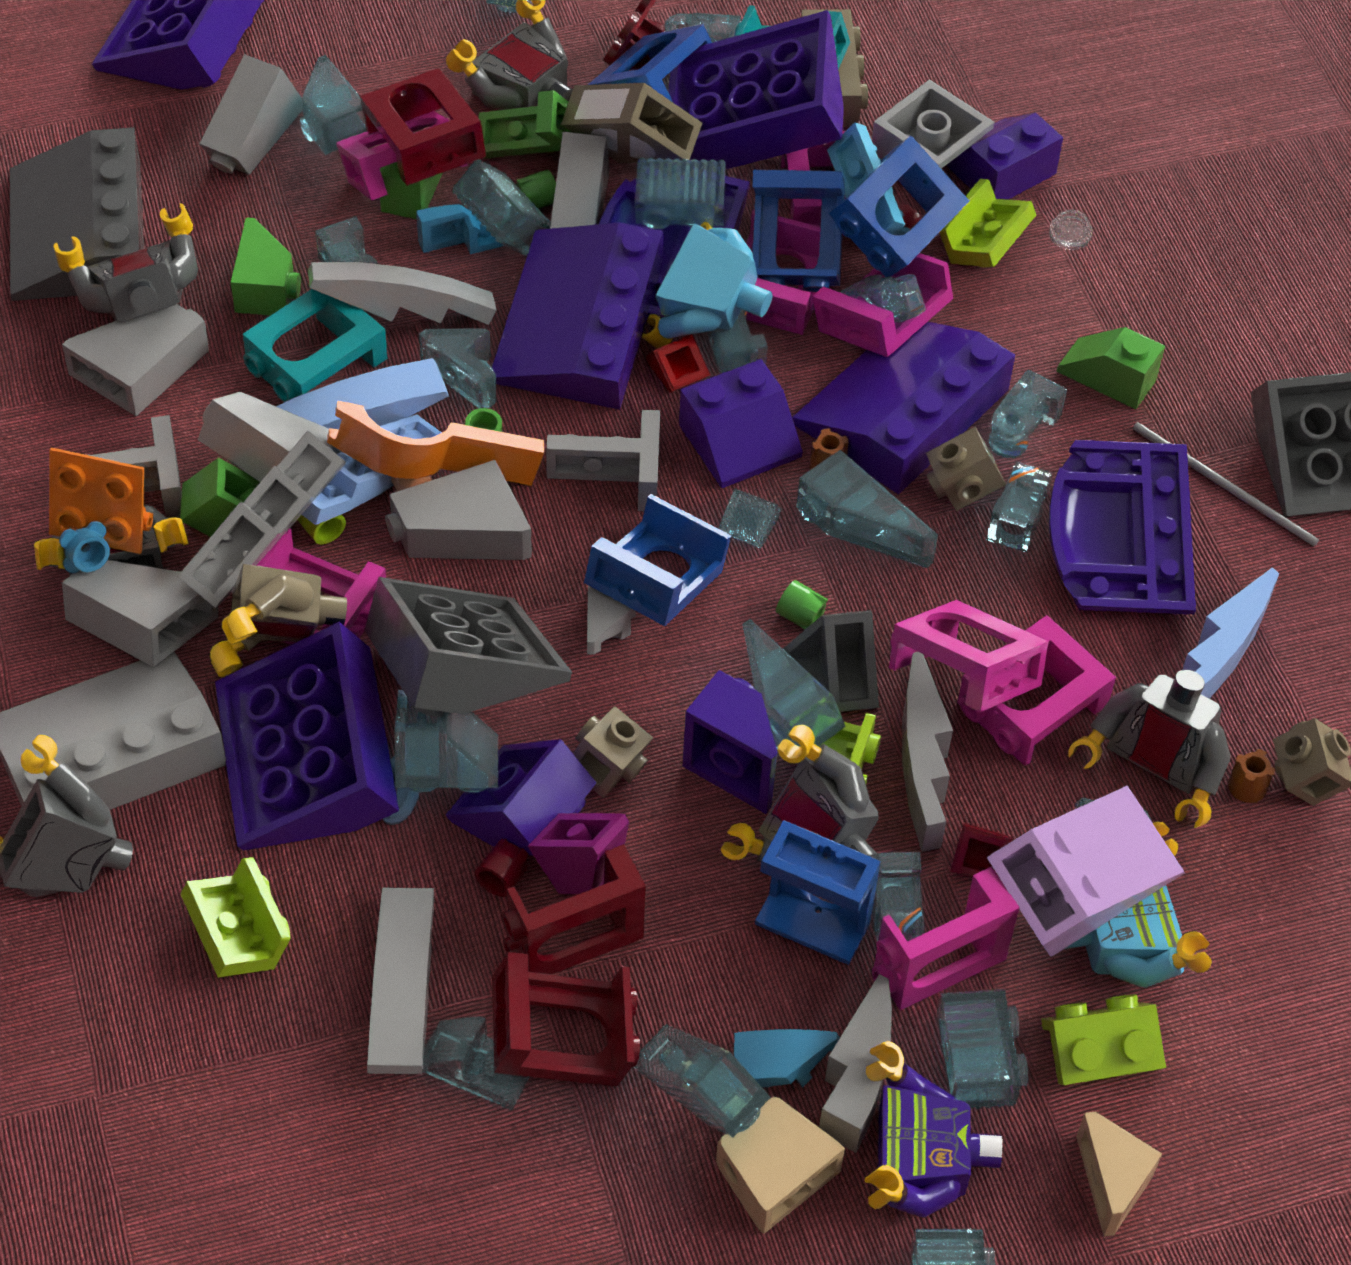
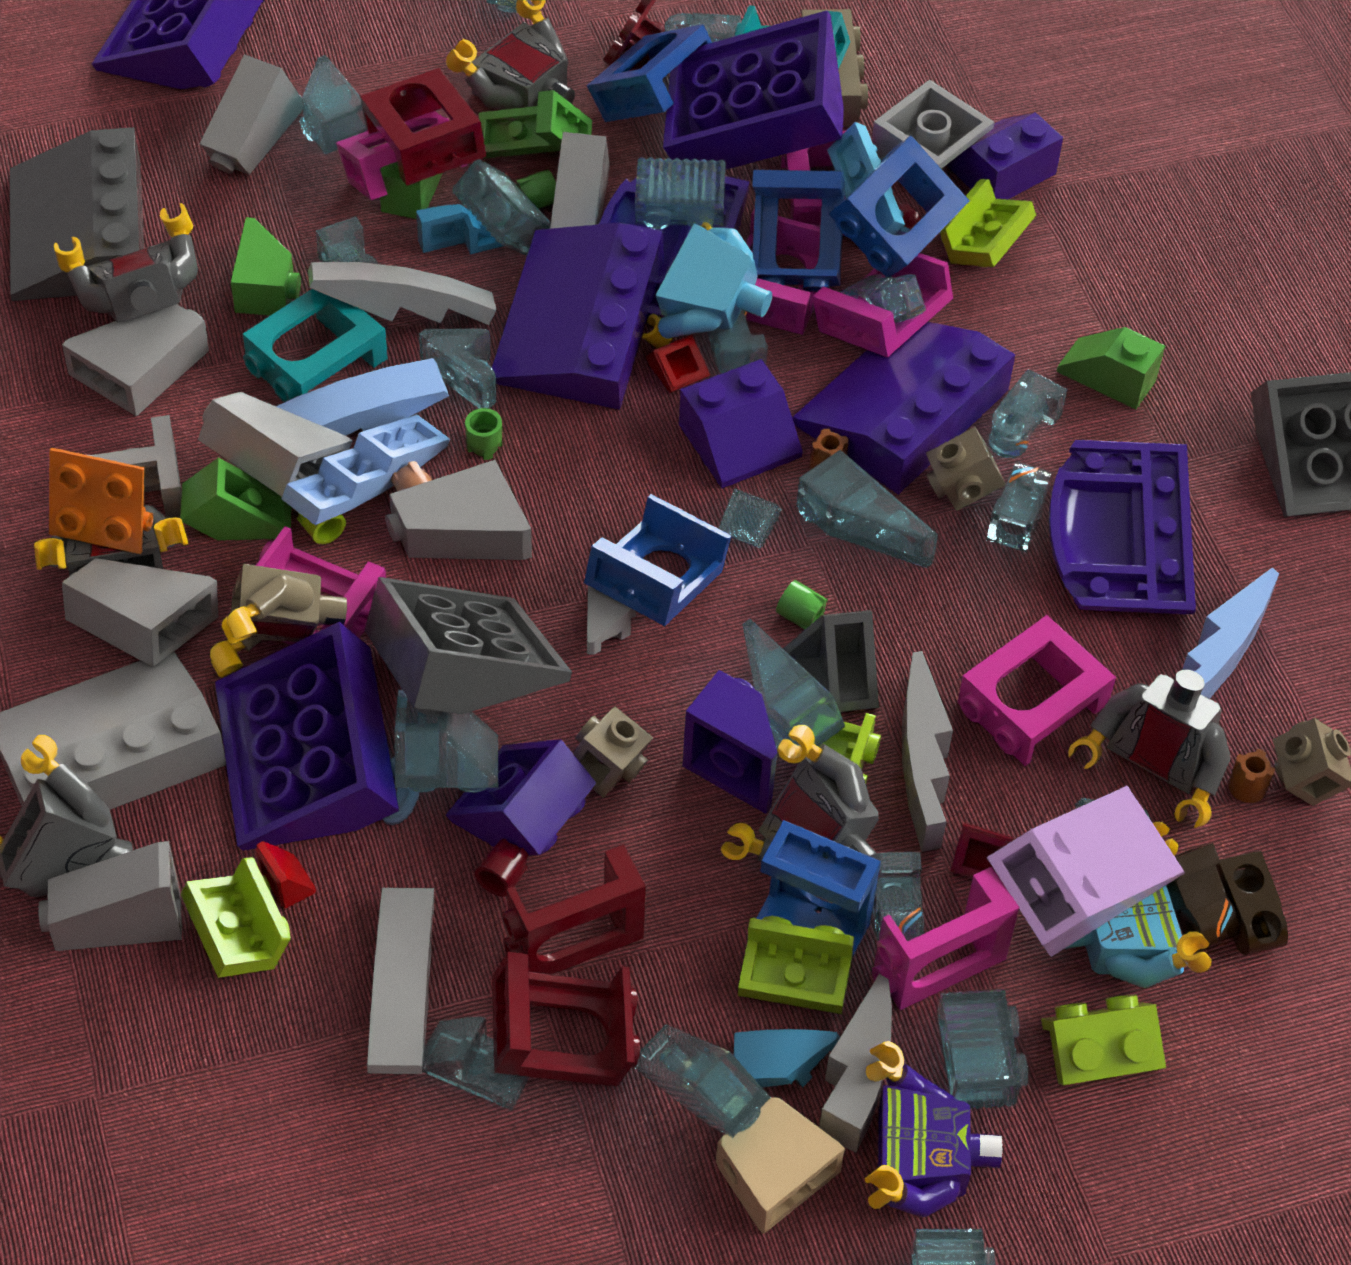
dark azure plate [59,521,110,573] -> none
light grey slope [177,430,346,608] -> none
orange piece [327,401,544,486] -> none
magenta slope [528,813,629,894] -> none
light grey bracket [546,410,660,511] -> none
dark tan brick [561,83,702,163] -> none
dark pink panel [889,600,1049,712] -> none
clear plate [1049,210,1093,250] -> none
tan slope [1076,1112,1162,1237] -> none
light grey piece [1133,422,1319,547] -> none
none -> light grey slope [39,841,182,951]
none -> red slope [255,841,316,909]
none -> lime bracket [738,916,854,1014]
none -> dark brown leg [1166,843,1239,950]
none -> dark brown leg [1215,851,1288,956]

